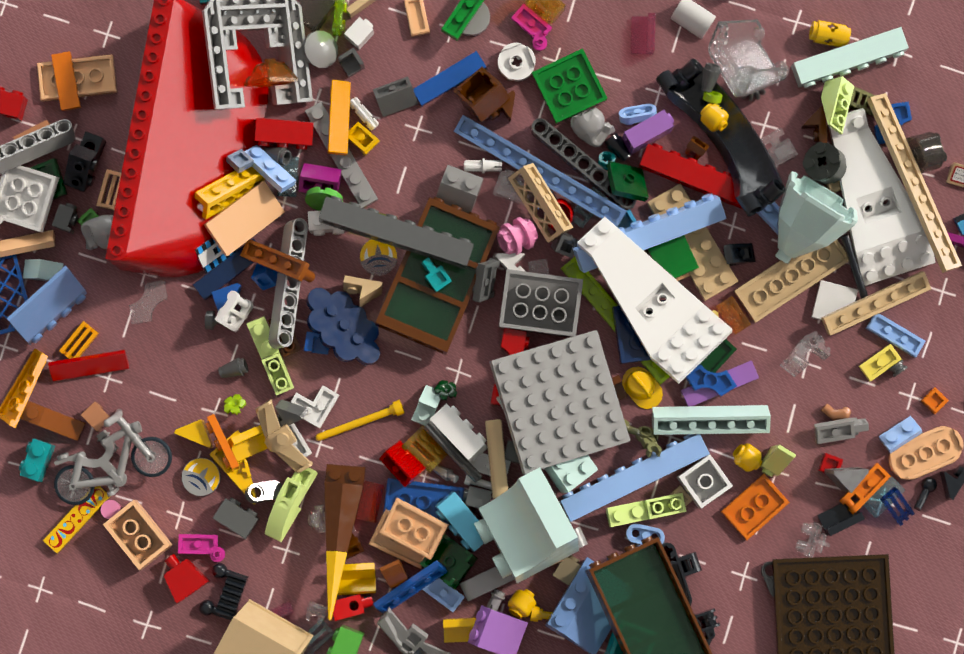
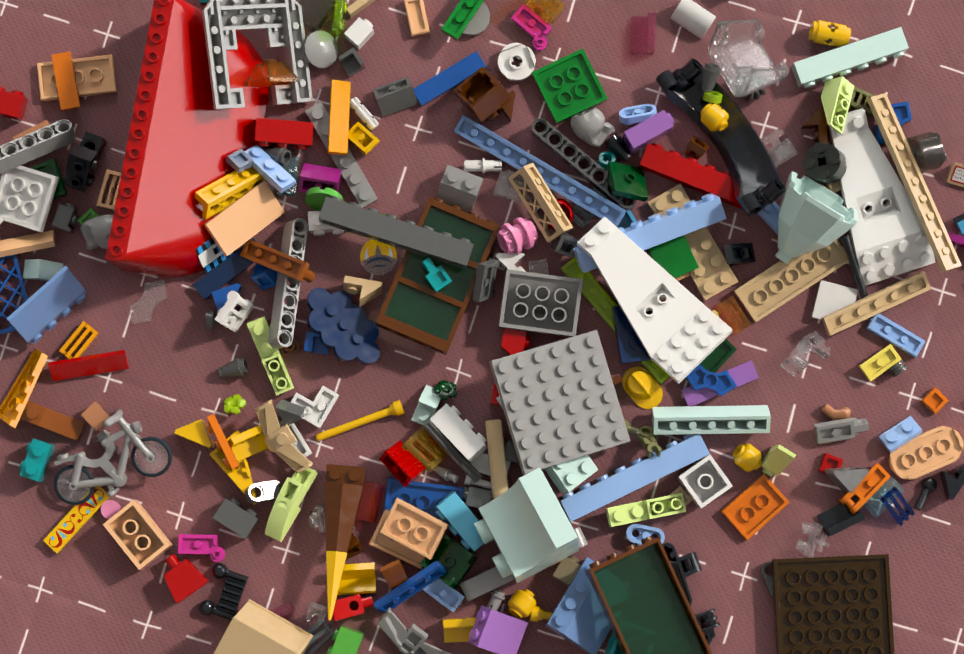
tile [182,458,221,496] -> none

